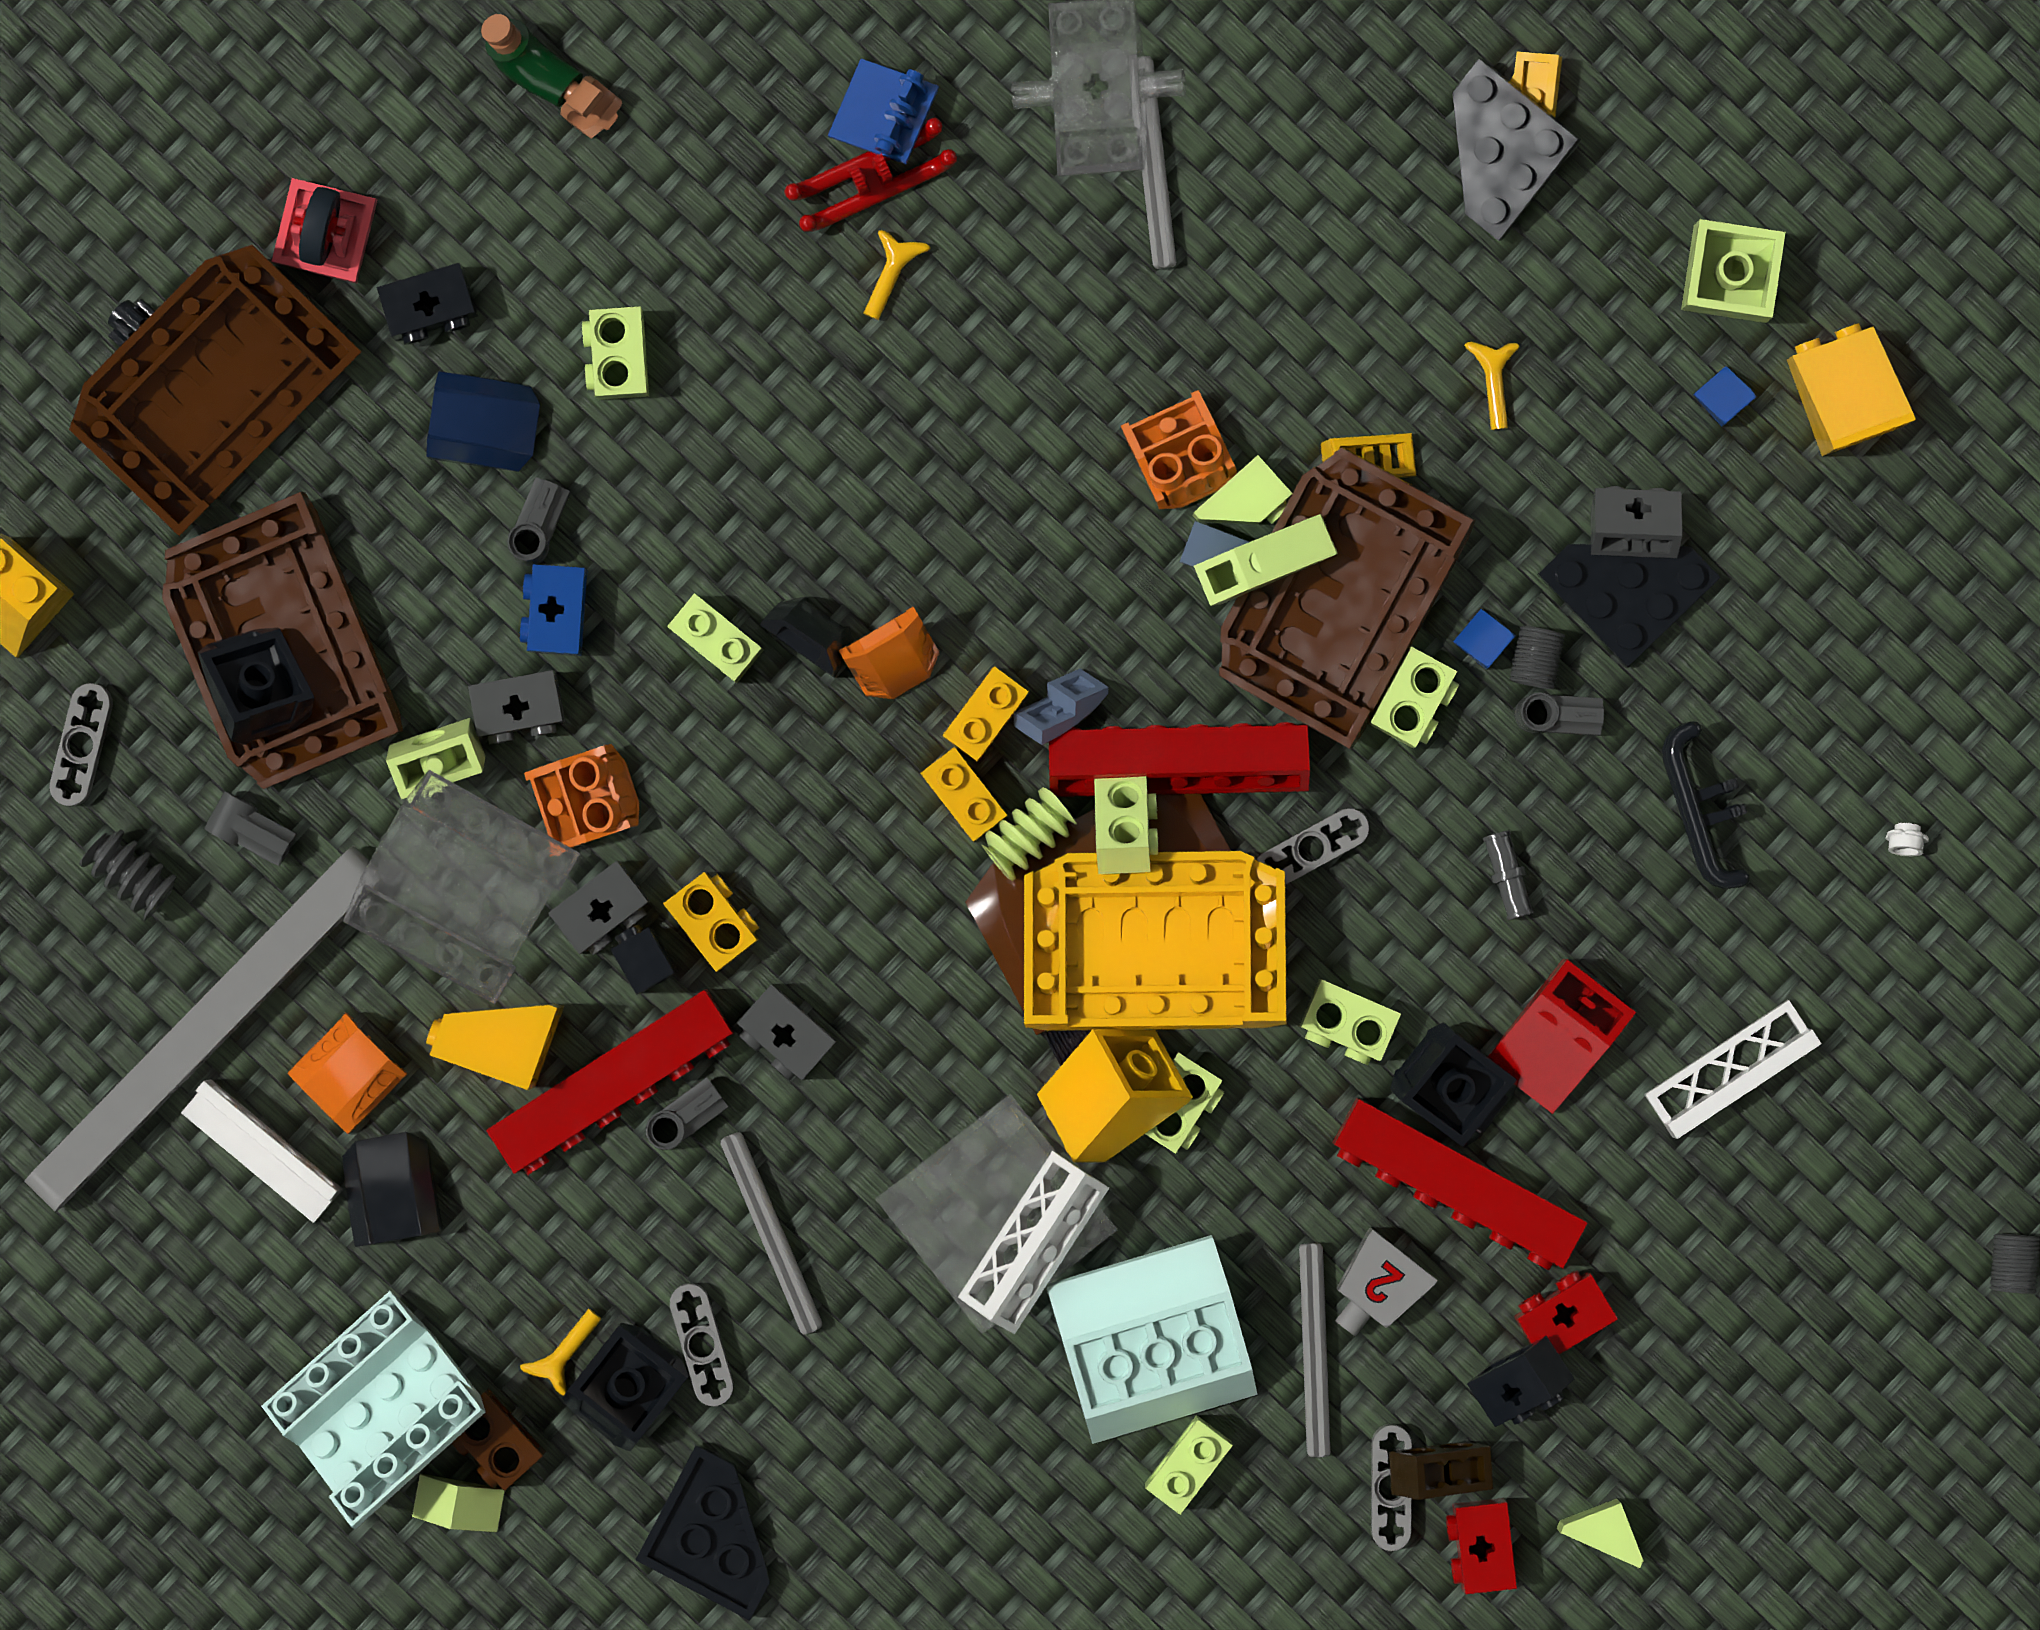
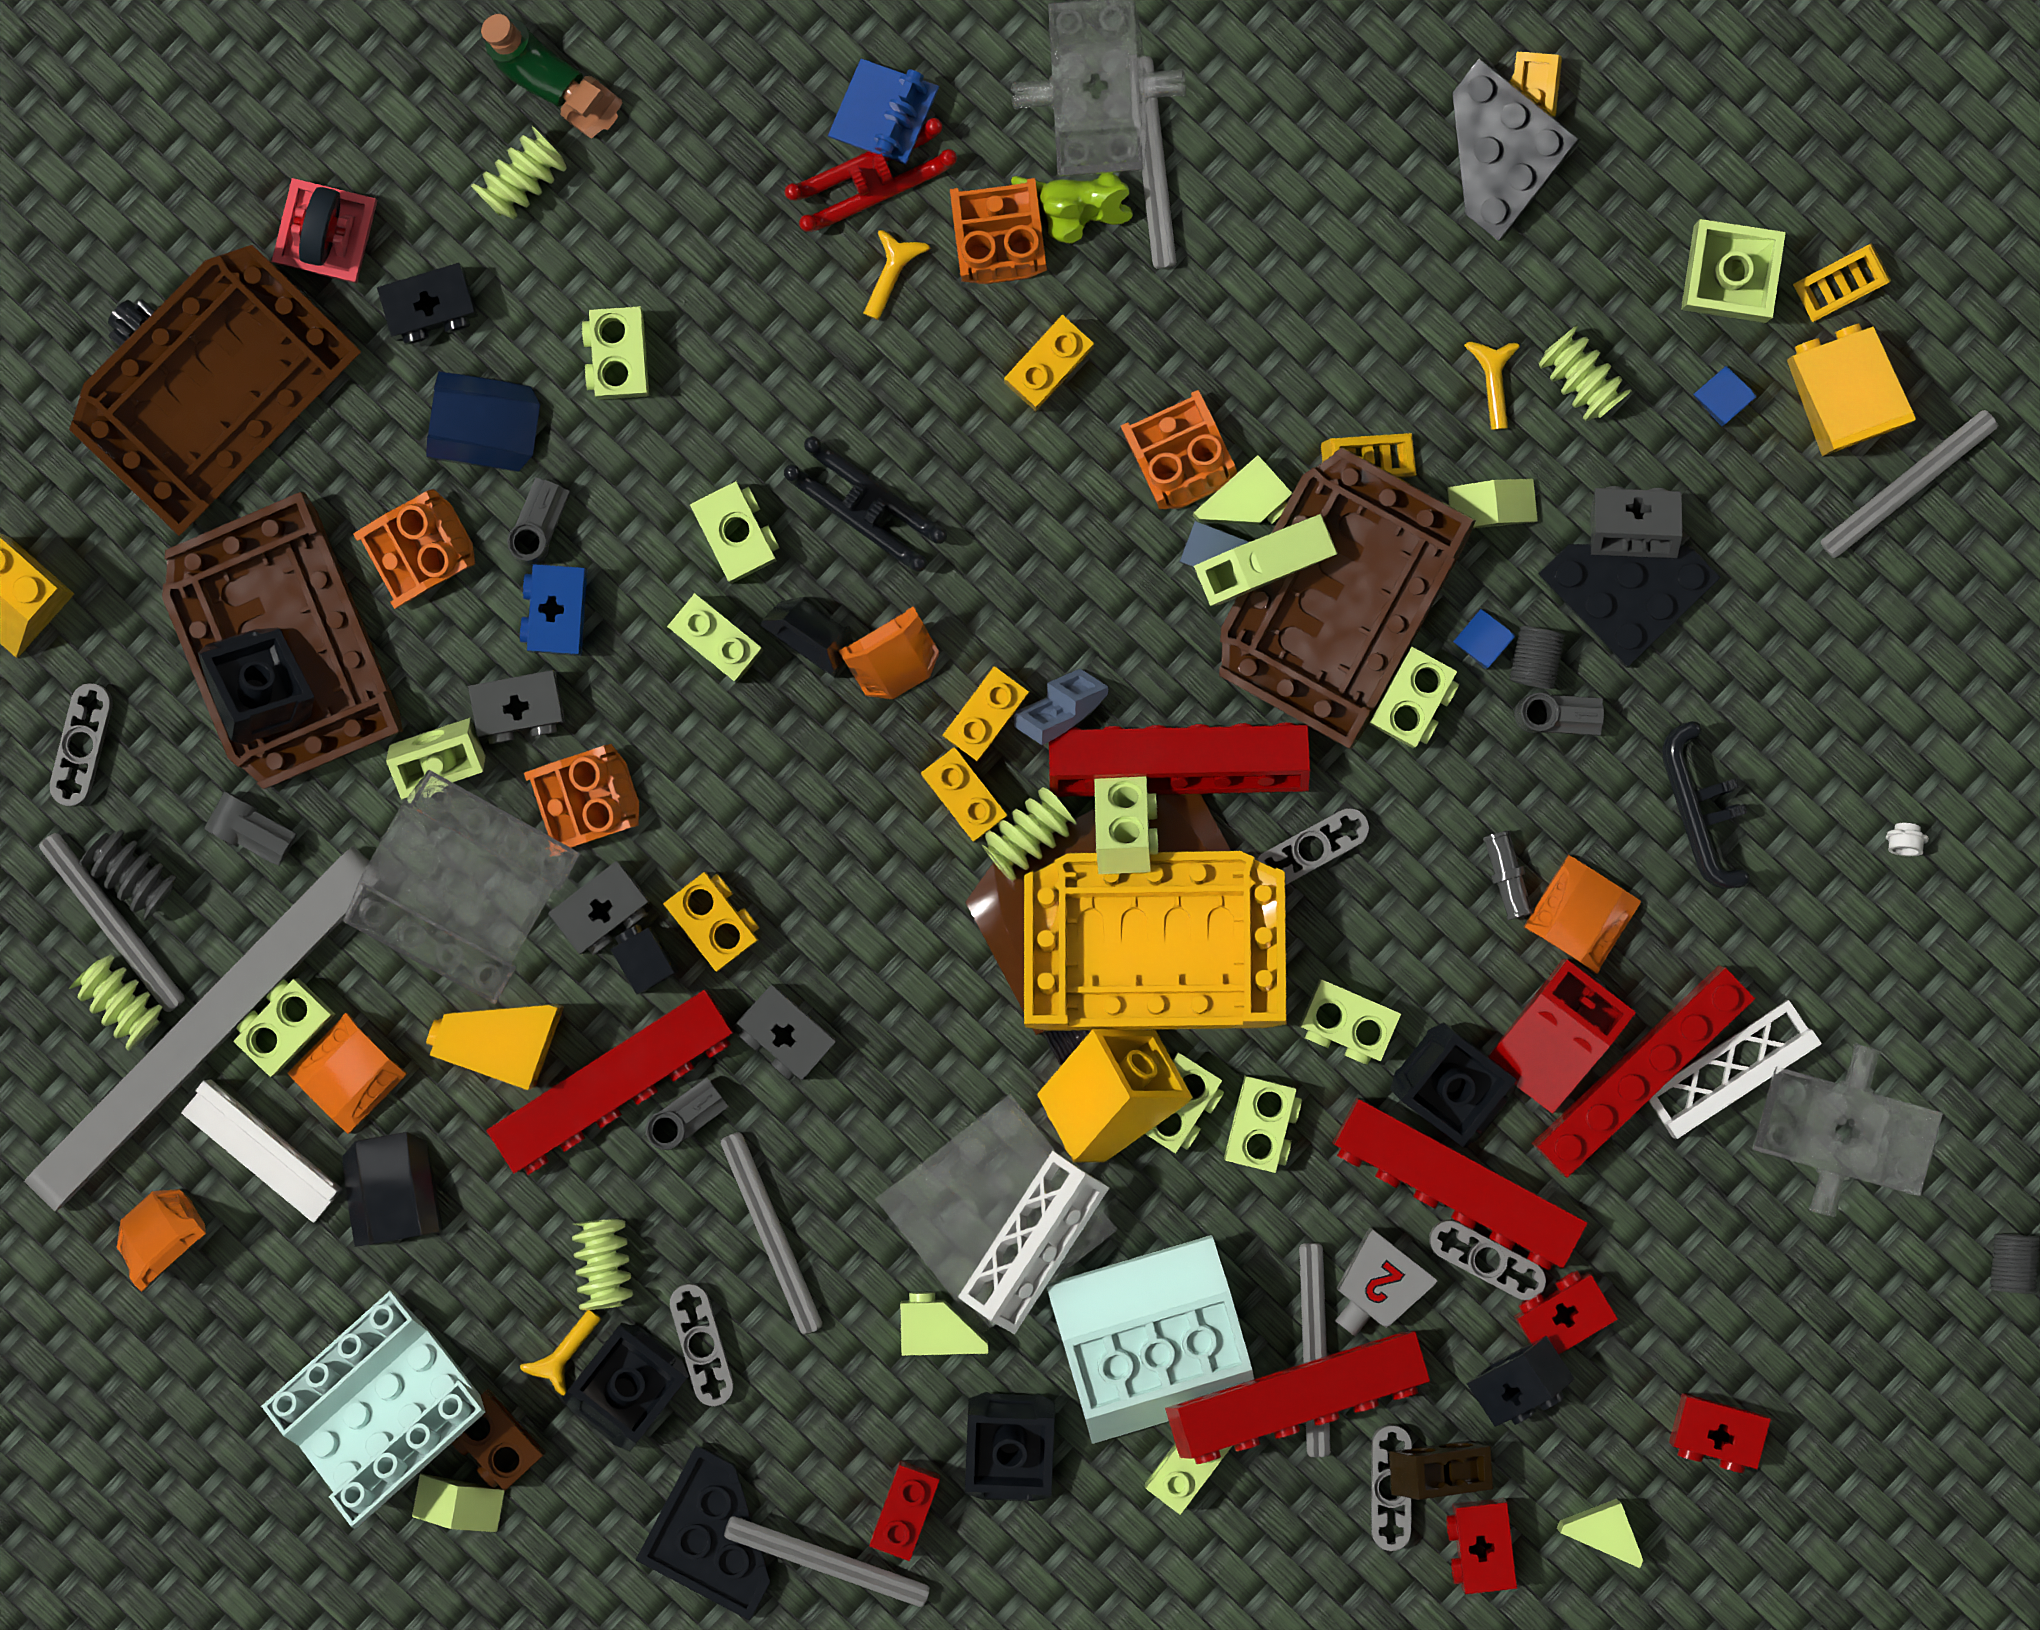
none -> light grey axle [39,833,185,1012]
none -> yellowish green piece [68,954,162,1051]
none -> orange slope [116,1189,206,1292]
none -> yellowish green brick [233,978,335,1077]
none -> orange slope [353,489,475,609]
none -> yellowish green piece [471,126,567,220]
none -> yellowish green piece [572,1219,633,1310]
none -> yellowish green brick [690,481,779,584]
none -> light grey axle [724,1516,930,1607]
none -> black piece [784,436,947,572]
none -> red brick [869,1460,940,1561]
none -> yellowish green slope [900,1292,988,1356]
none -> orange slope [950,178,1047,284]
none -> black slope [965,1392,1055,1502]
none -> yellow brick [1004,314,1094,411]
none -> lime animal [1011,164,1133,243]
none -> red brick [1165,1331,1430,1464]
none -> yellowish green brick [1224,1075,1302,1173]
none -> light grey beam [1429,1220,1546,1300]
none -> yellowish green slope [1447,479,1538,528]
none -> orange slope [1523,855,1641,974]
none -> red brick [1531,966,1755,1178]
none -> yellowish green piece [1539,325,1632,421]
none -> red brick [1669,1393,1771,1474]
none -> clear slope [1752,1043,1943,1218]
none -> yellow slope [1793,243,1891,322]
none -> light grey axle [1821,410,1998,558]

